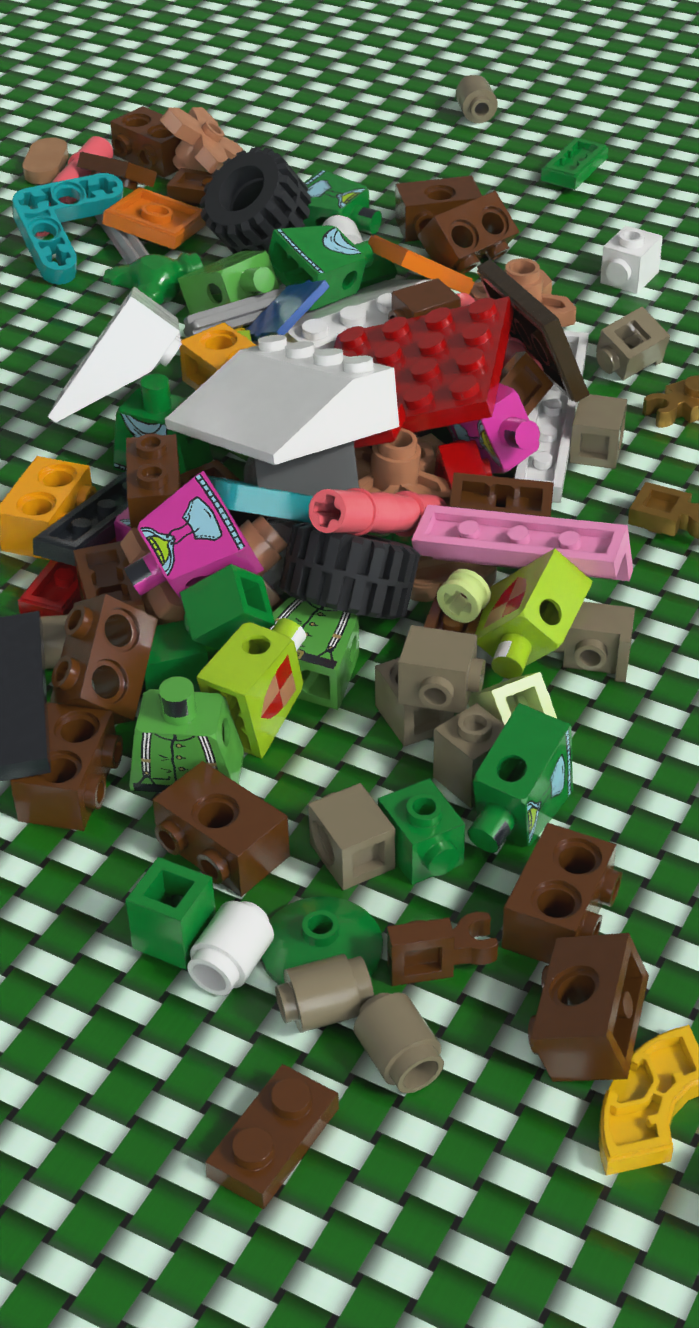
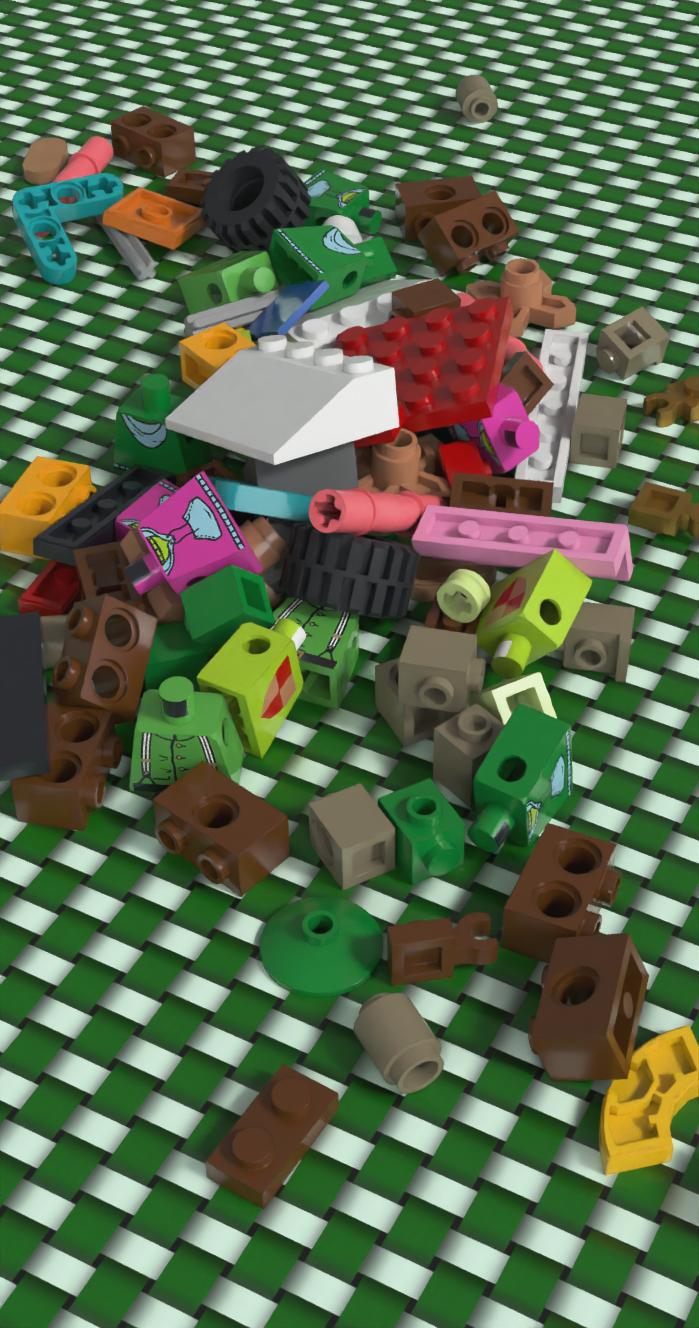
white slope [48,287,182,422] -> none
reddish brown plate [77,151,157,190] -> none
green animal [103,252,203,305] -> none
green brick [125,857,216,970] -> none
reddish brown brick [126,434,181,528] -> none
nougat plant [160,107,243,174] -> none
white brick [187,901,274,995] -> none
dark tan brick [275,954,374,1033] -> none
orange tile [368,235,475,294] -> none
dark brown tile [477,259,590,403] -> none
green plate [541,138,609,190] -> none
white brick [600,225,663,294] -> none

